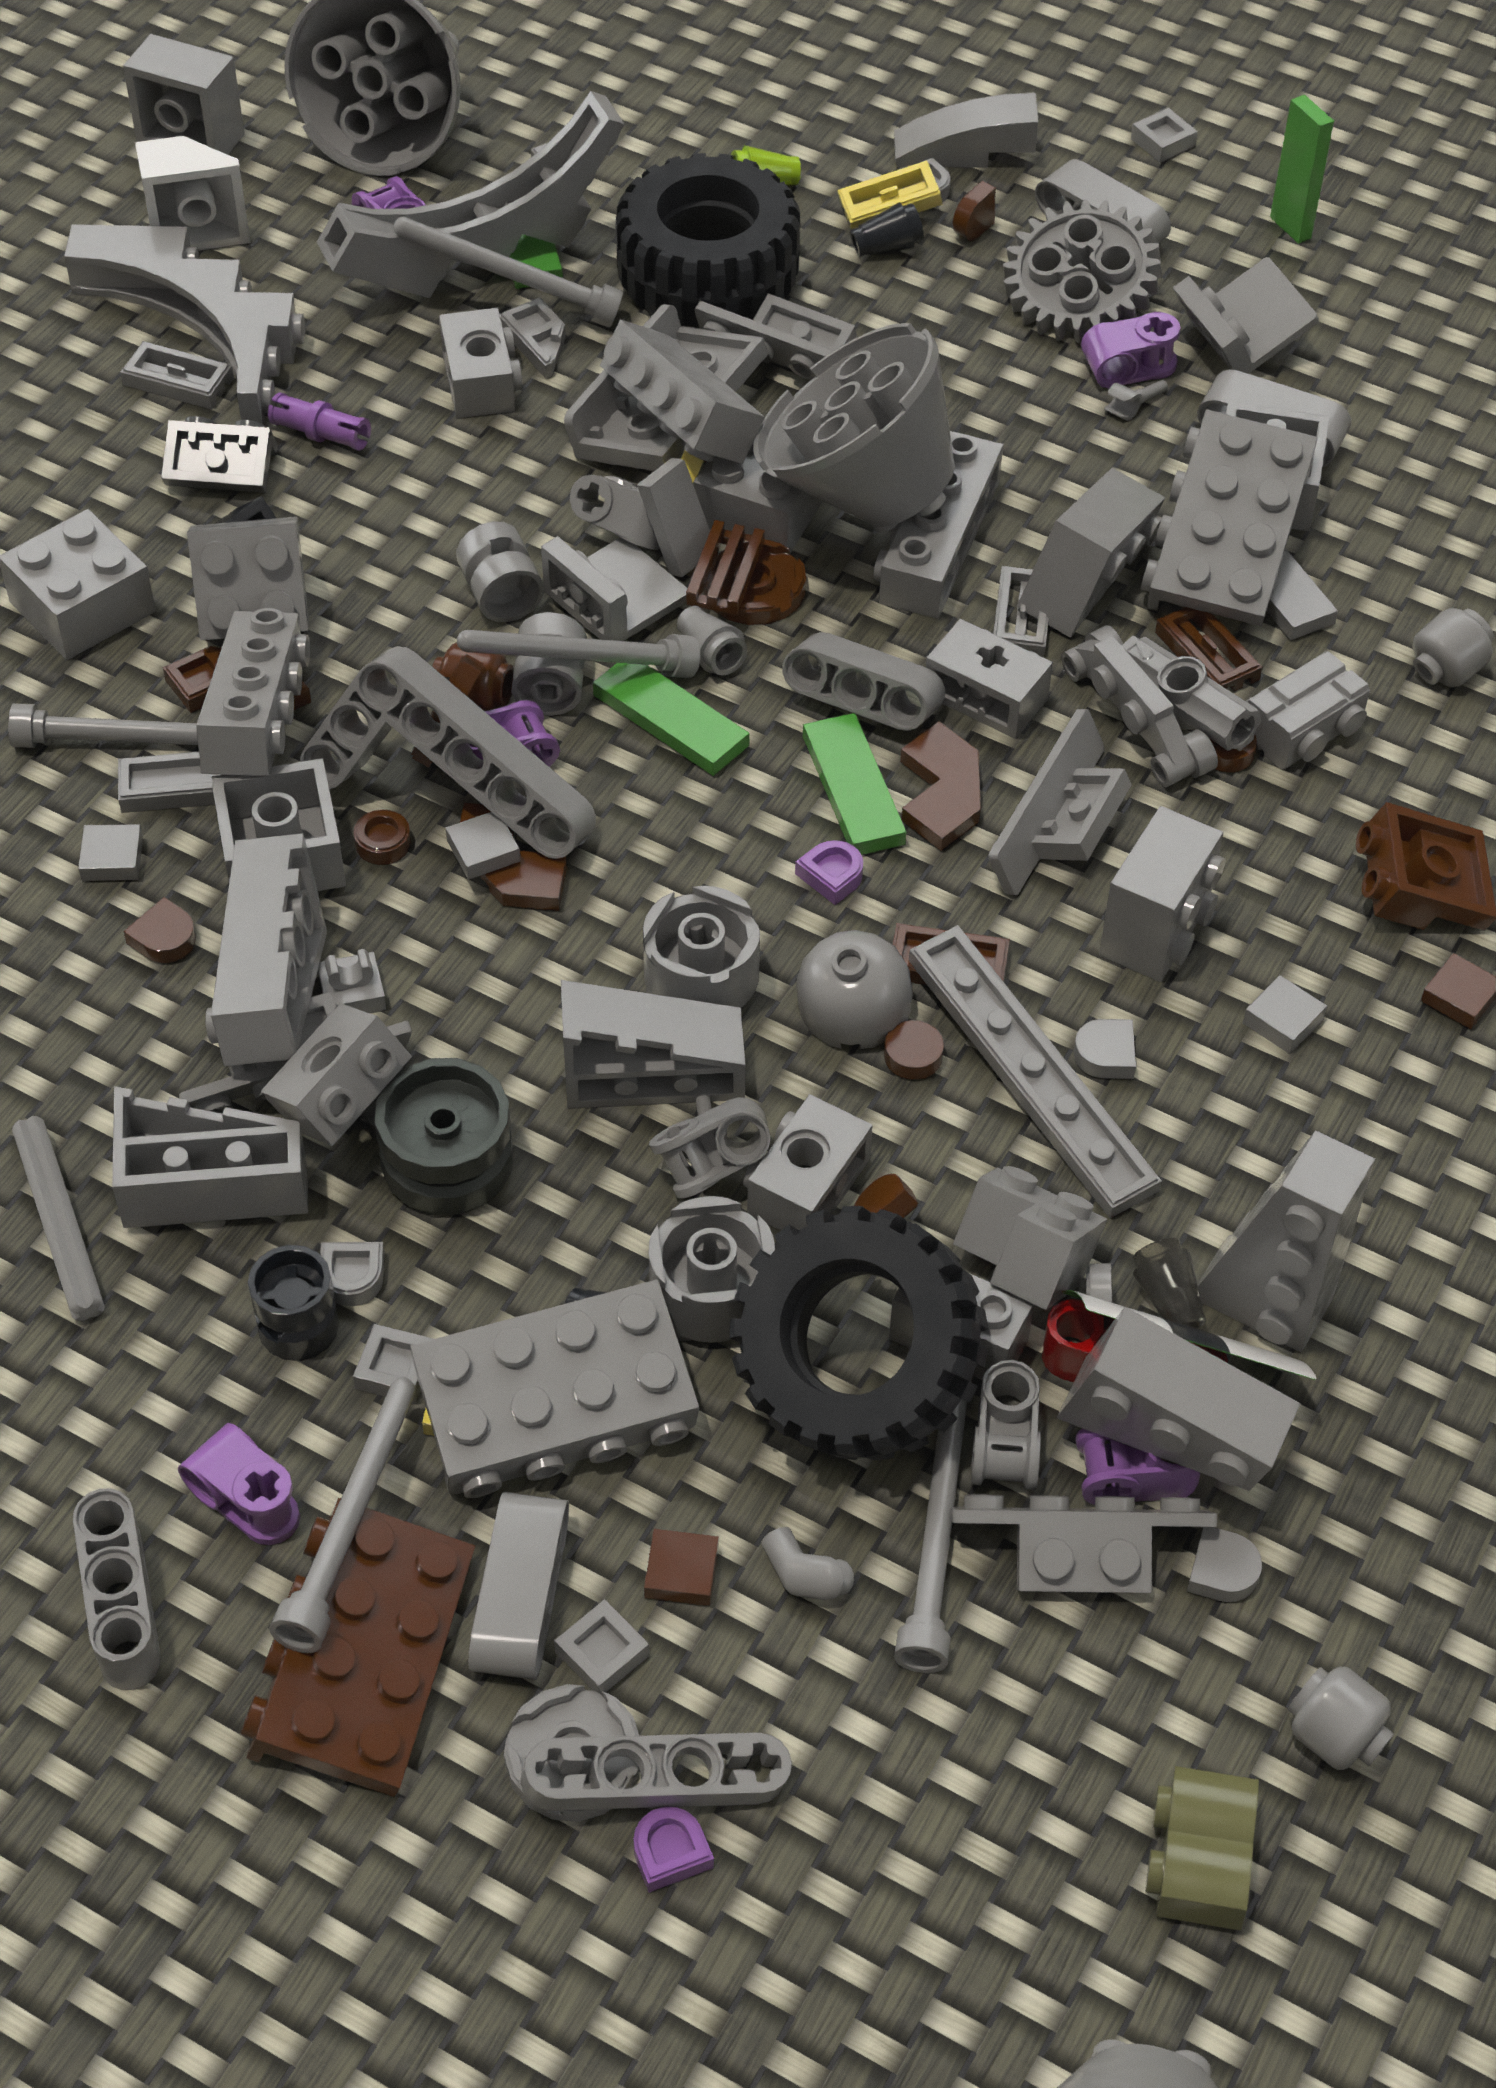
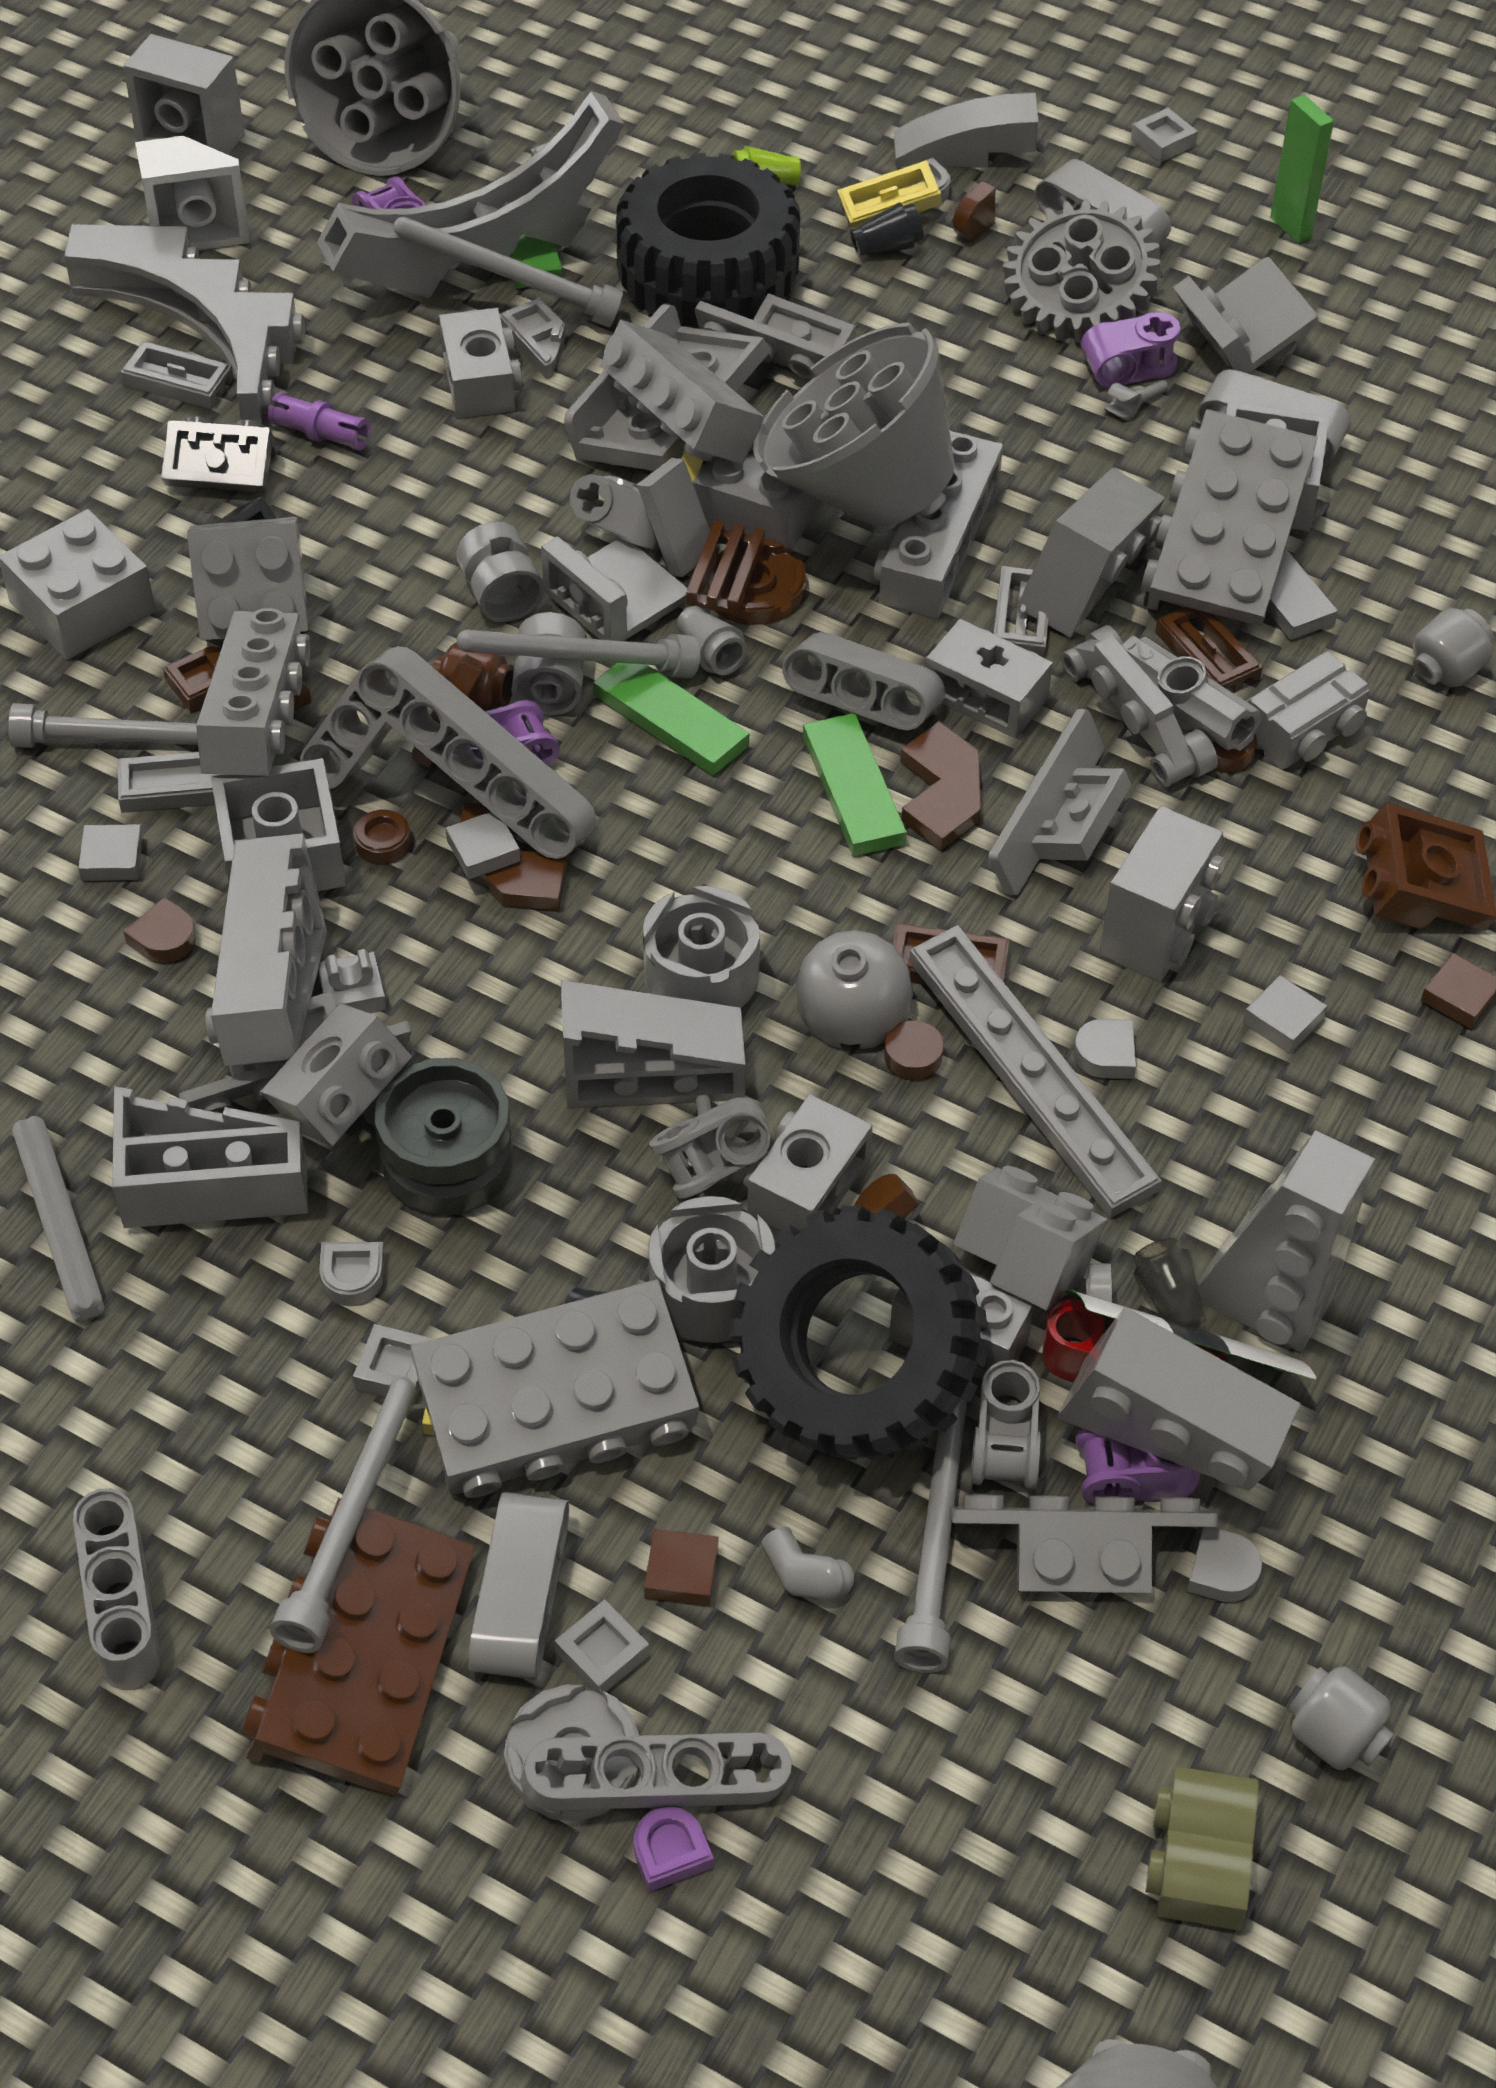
medium lavender piece [178,1423,300,1545] -> none
black wheel [248,1245,339,1361] -> none
medium lavender tile [795,840,863,905] -> none

